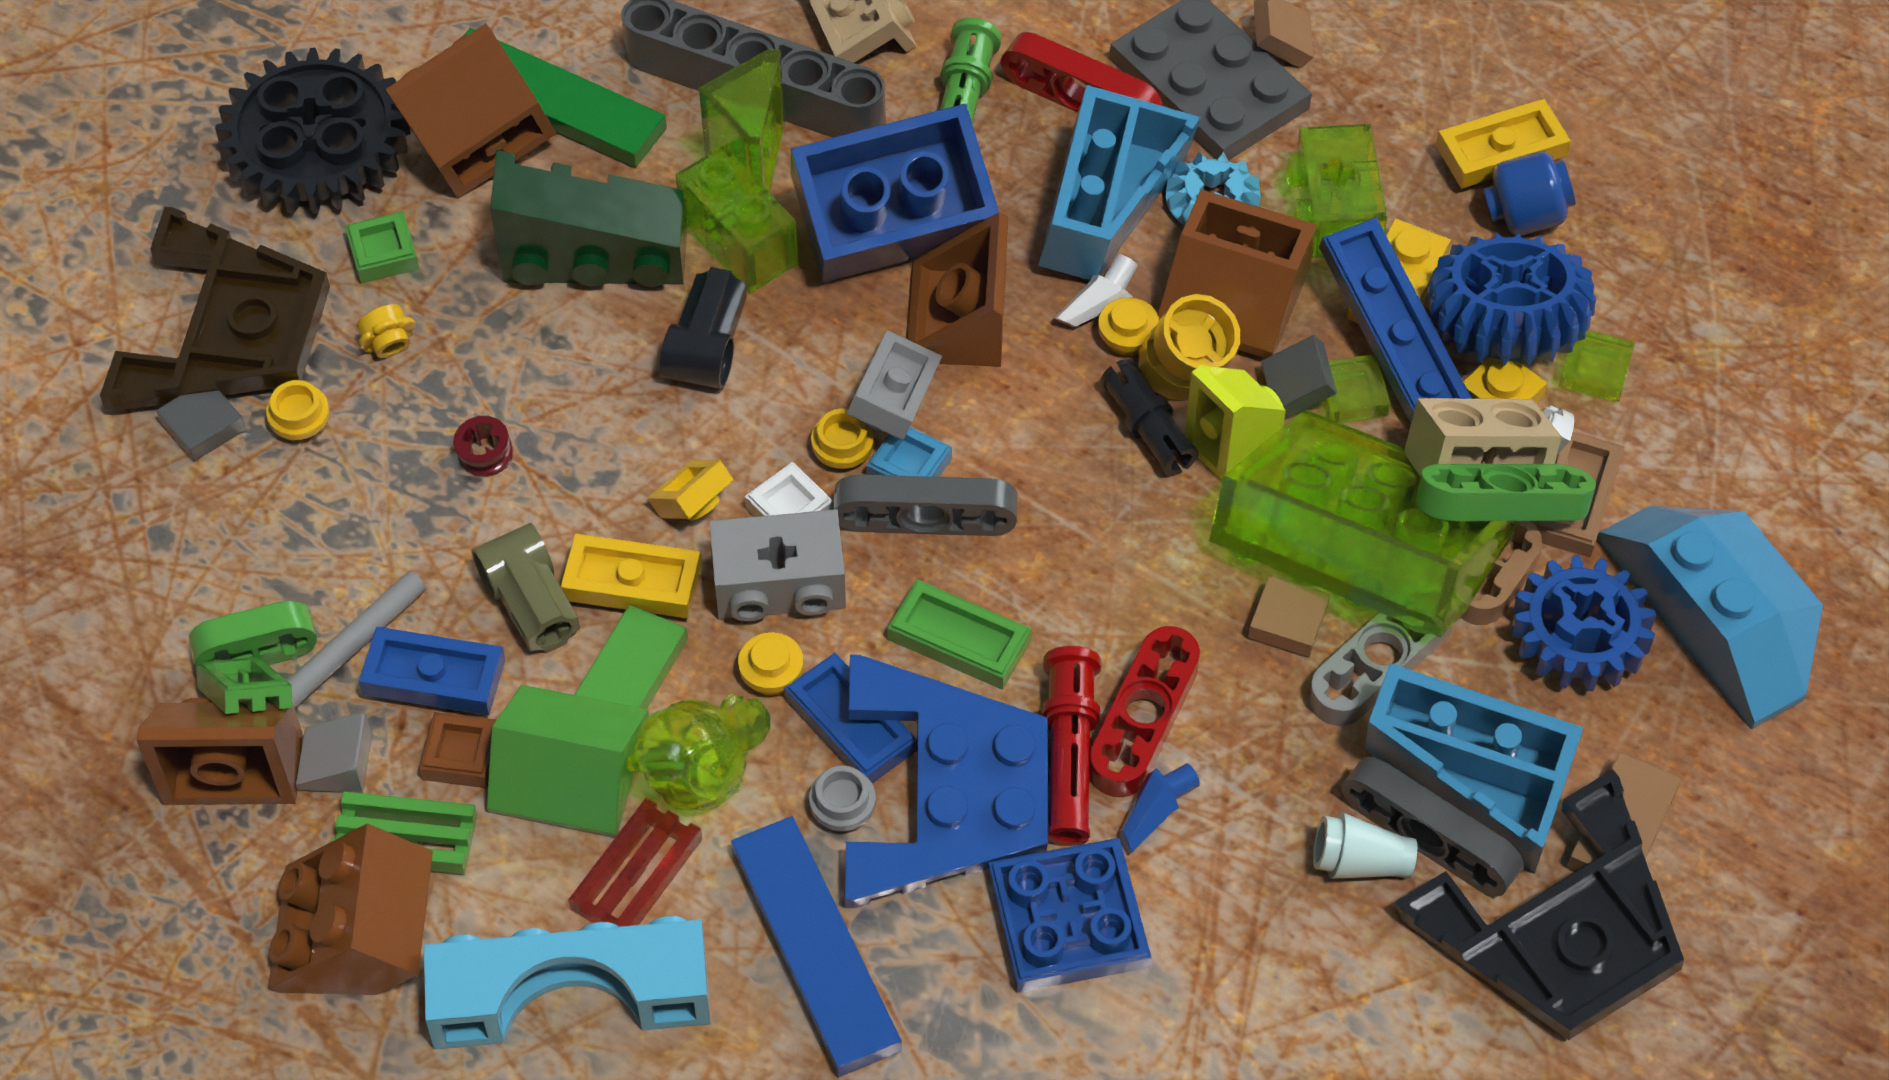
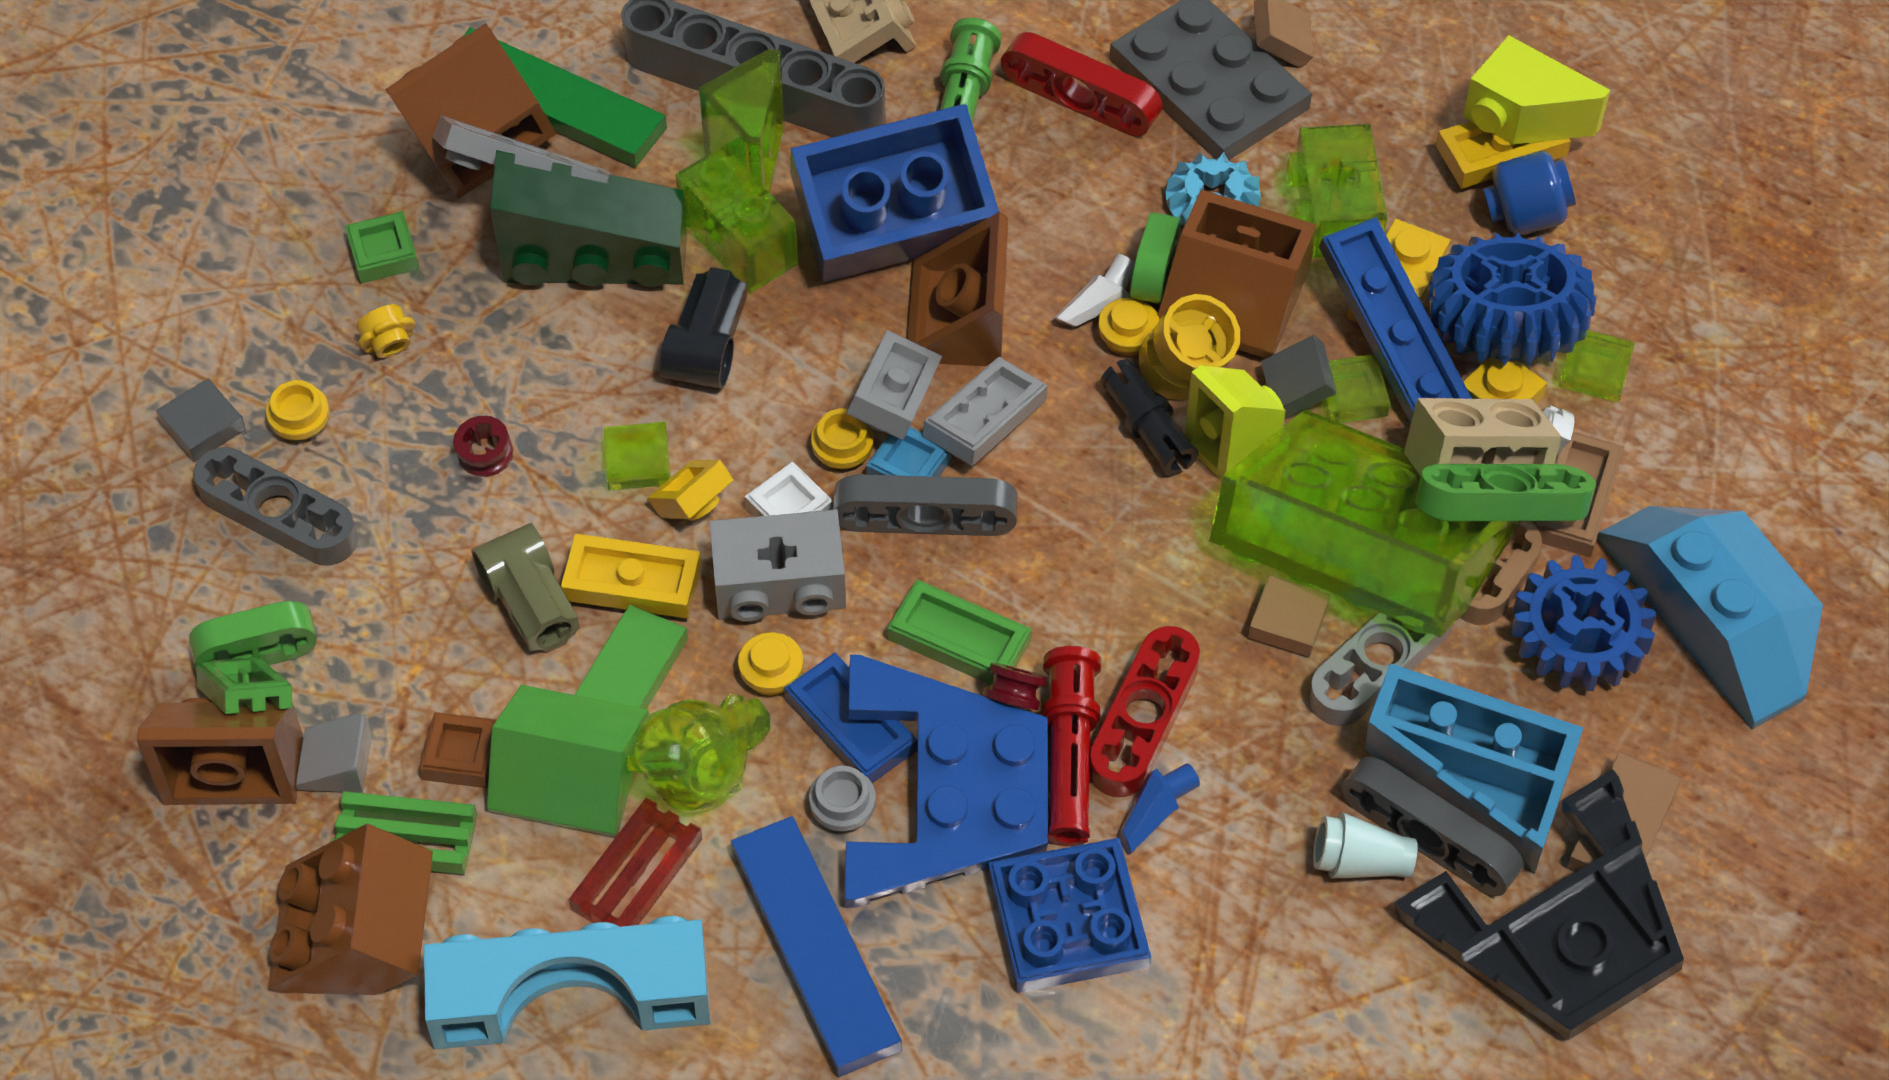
dark brown wing [100,207,330,411] -> none
black gear [215,48,411,214] -> none
light grey bar [287,571,426,708] -> none
blue plate [359,627,505,715] -> none
dark azure wedge [1038,85,1201,280] -> none
none -> dark grey beam [193,447,358,566]
none -> light grey plate [432,115,612,183]
none -> clear neon green tile [604,422,671,491]
none -> light grey plate [923,357,1048,466]
none -> dark red bush [982,662,1047,710]
none -> bright green beam [1130,212,1181,304]
none -> neon yellow slope [1463,35,1610,145]

